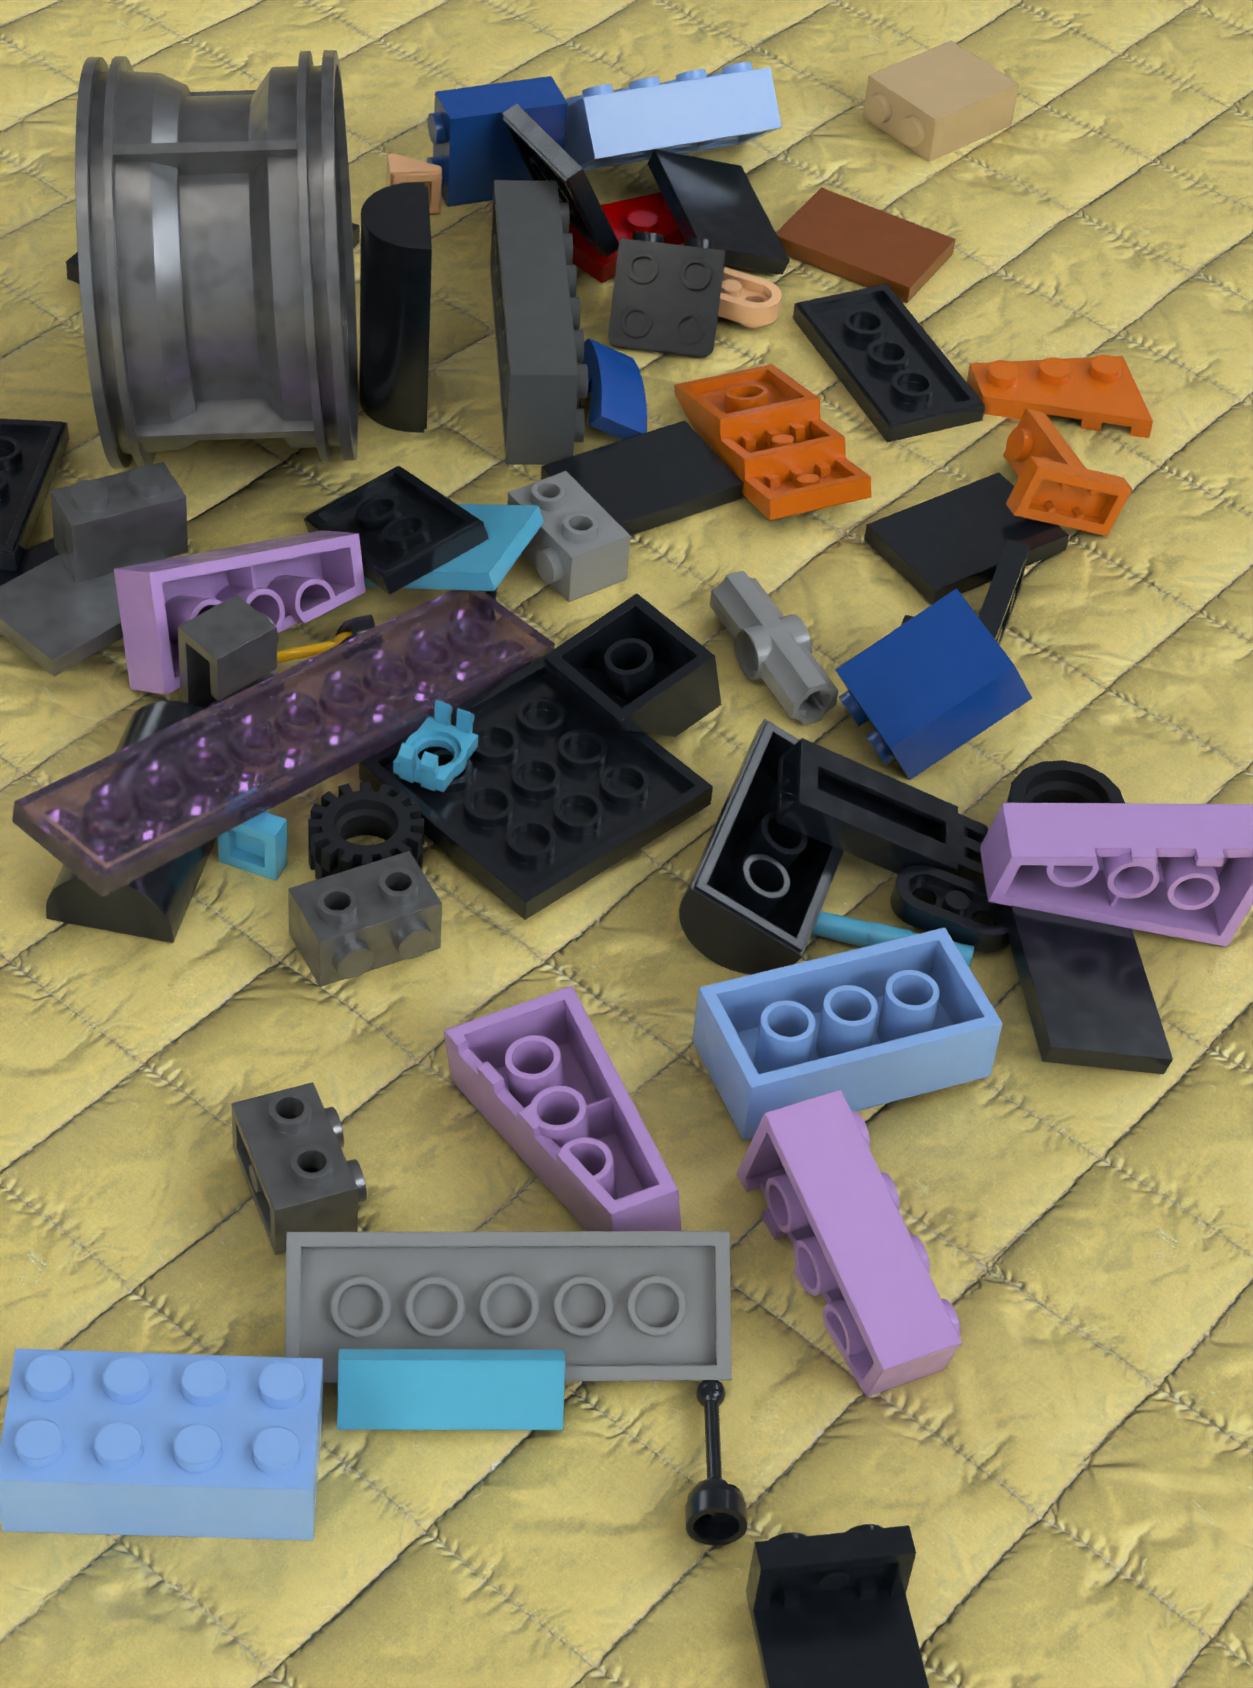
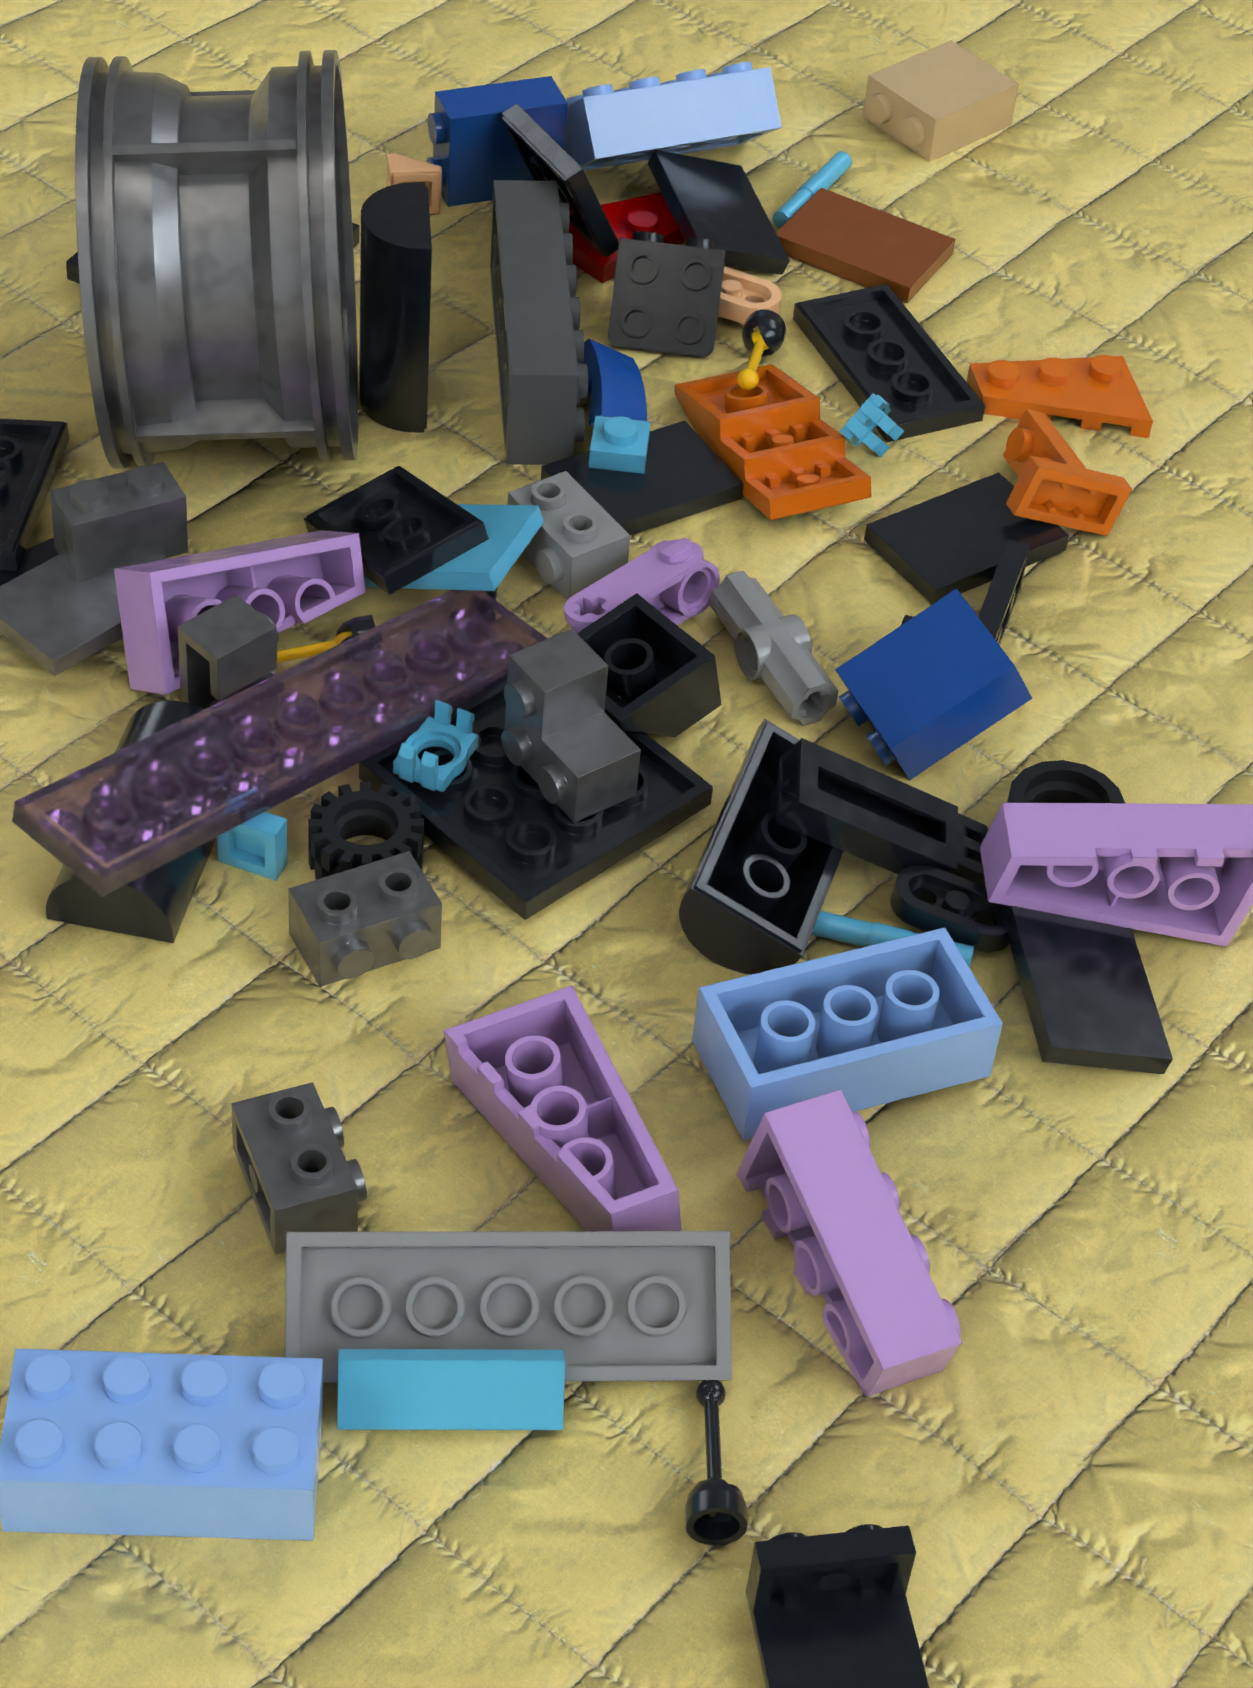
none -> flat silver brick [501,629,641,823]
none -> lavender piece [563,538,720,633]
none -> medium azure plate [588,415,651,474]
none -> black hinge [737,309,786,390]
none -> medium azure piece [772,151,852,229]
none -> medium azure piece [840,393,904,457]

